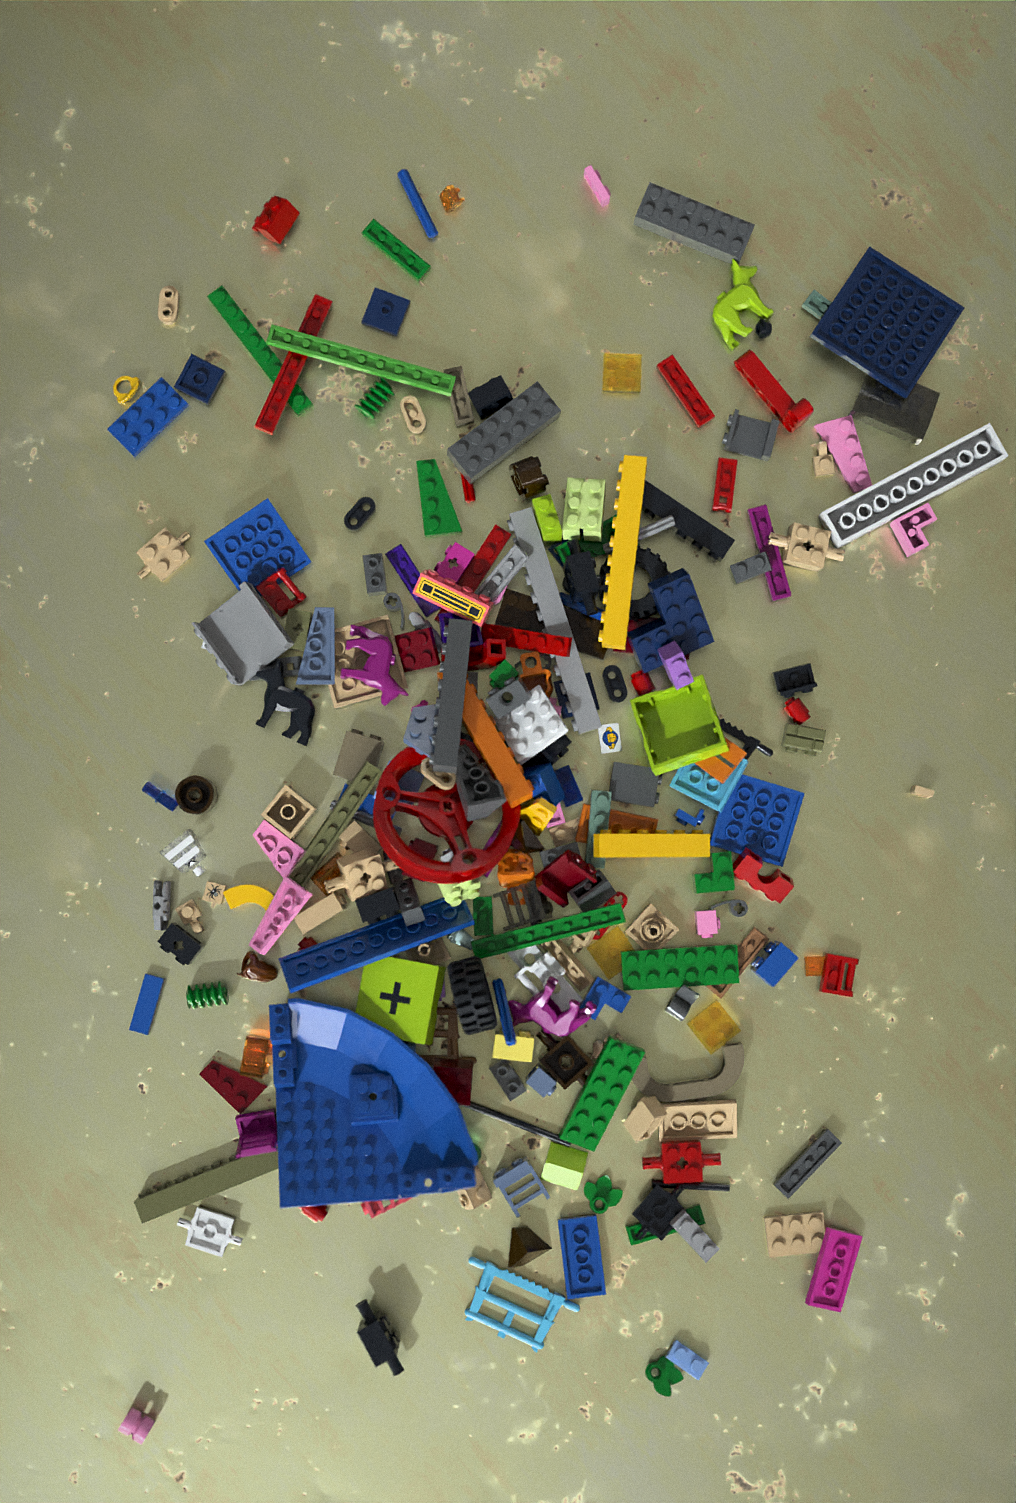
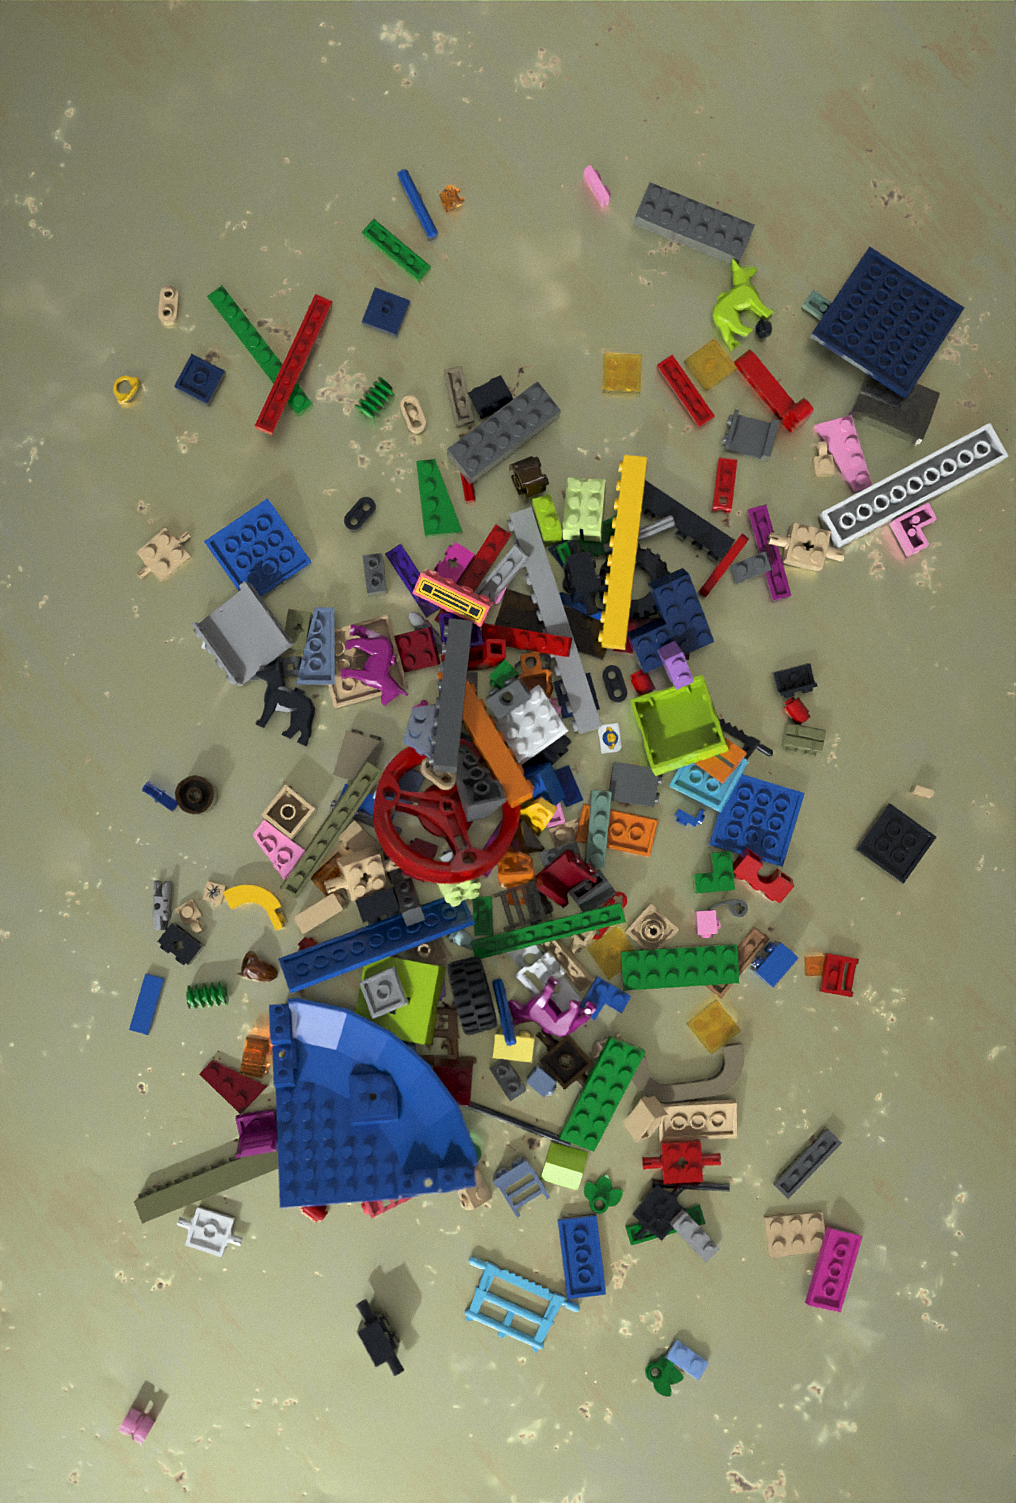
blue plate [107,377,189,457] -> none
clear torso [160,829,206,877] -> none
bright pink wing [249,877,312,955] -> none
red brick [252,195,300,244] -> none
red plate [256,566,307,617] -> none
bright green plate [266,324,456,397] -> none
dark grey panel [383,593,405,630] -> none
dark brown slope [508,1226,552,1268] -> none
yellow brick [593,830,710,857] -> none
dark grey panel [665,985,700,1022] -> none
none -> light grey plate [359,967,409,1019]
none -> clear yellow plate [684,338,737,392]
none -> red beam [698,533,749,598]
none -> black plate [855,803,937,884]

